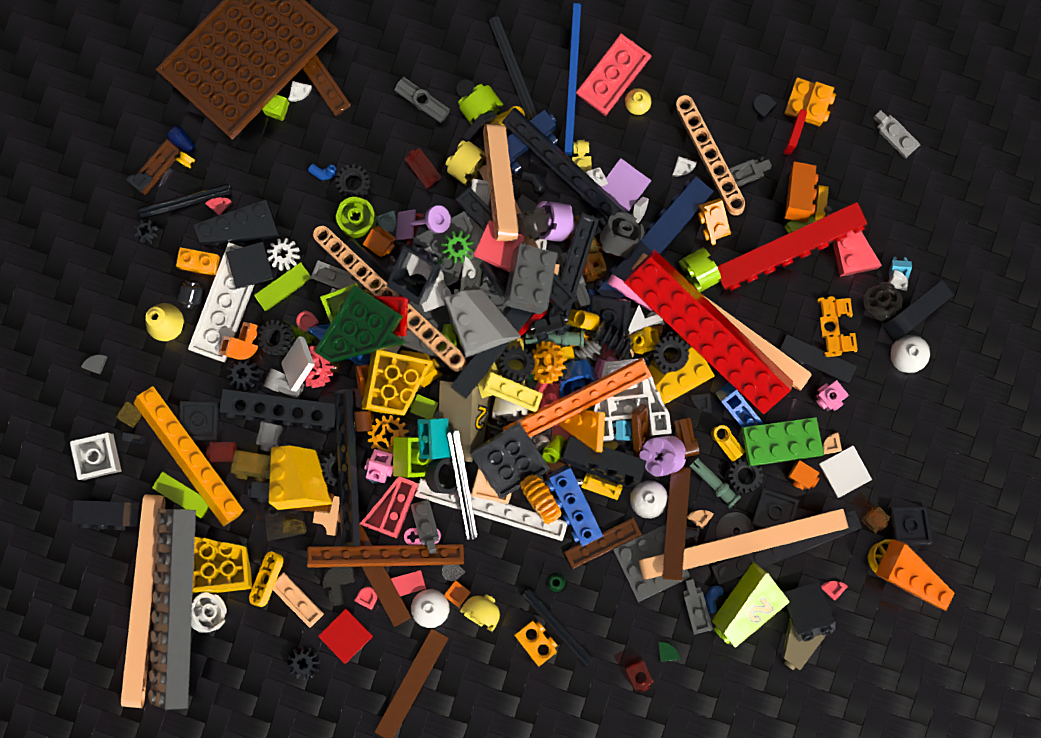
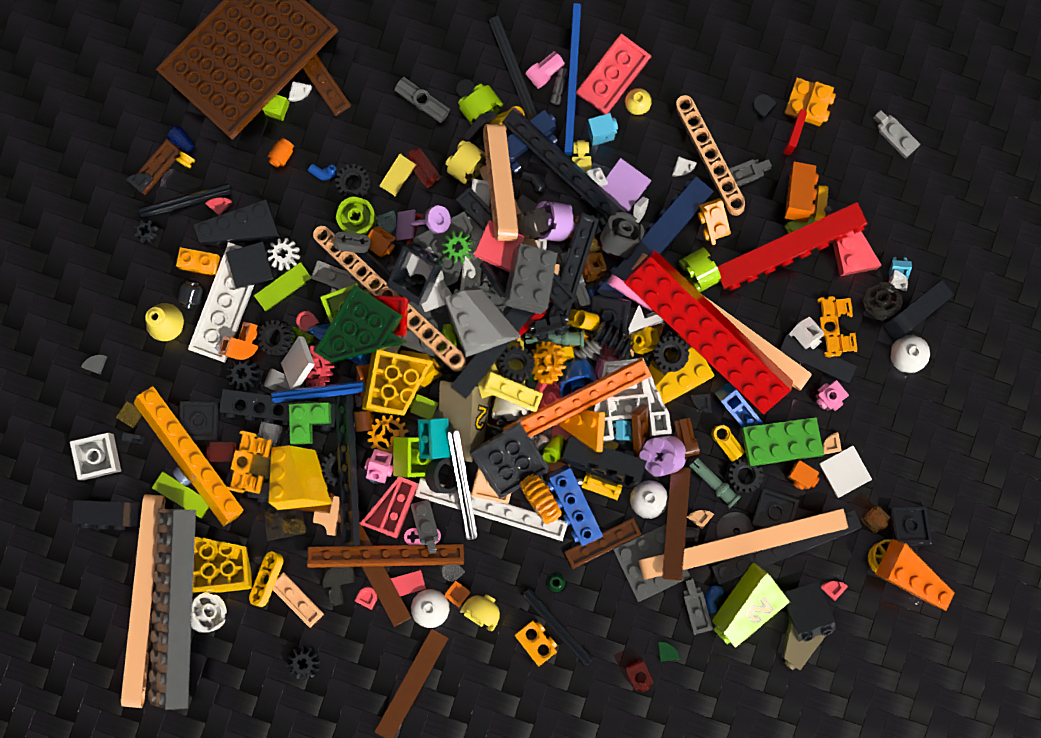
red tile [318,608,373,664] -> none
none -> sand blue tile [173,467,191,486]
none -> light orange piece [227,431,272,494]
none -> orange brick [268,138,294,167]
none -> blue axle [271,381,365,403]
none -> bright green brick [289,403,331,445]
none -> dark grey beam [333,232,371,253]
none -> light yellow tile [379,154,416,196]
none -> bright pink piece [525,51,565,88]
none -> dark grey axle [550,68,569,105]
none -> medium azure brick [587,113,618,146]
none -> white brick [789,317,825,349]

